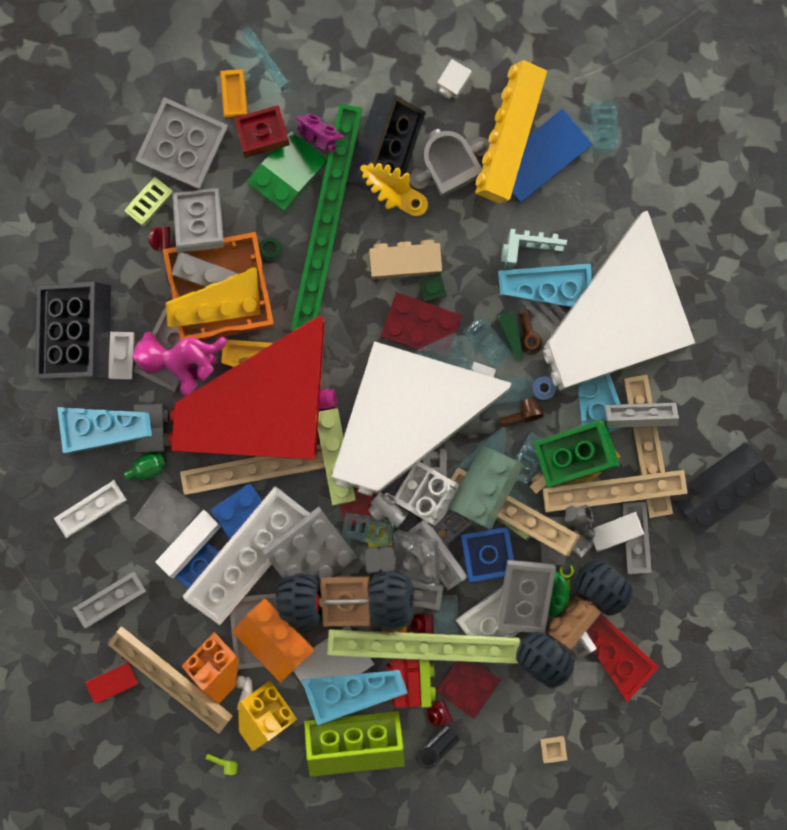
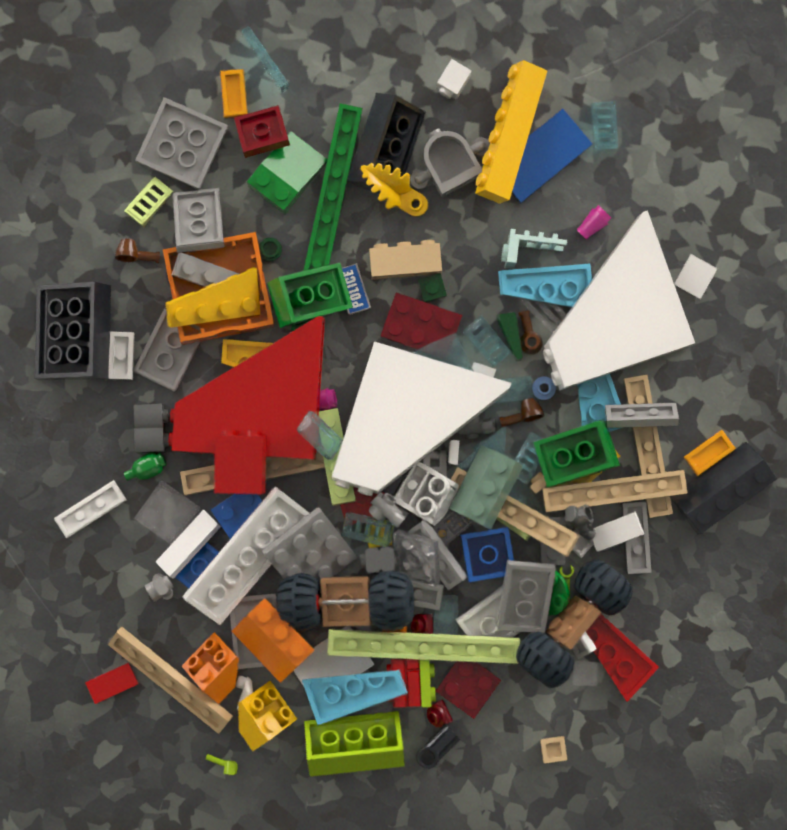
medium azure wing [57,407,152,454] -> none
light grey plate [73,571,147,629] -> none
dark pink animal [132,332,227,397] -> none
dark red plate [148,227,171,251] -> none
magenta hinge [296,114,344,153] -> none
none -> reddish brown bar [115,238,160,263]
none -> light grey plate [145,573,174,602]
none -> red brick [214,430,266,494]
none -> green slope [267,263,353,328]
none -> clear light blue tile [297,411,343,460]
none -> tile [342,263,371,315]
none -> white tile [448,440,459,466]
none -> dark pink cone [577,205,611,240]
none -> white sticker [674,254,717,299]
none -> light orange tile [683,430,736,476]

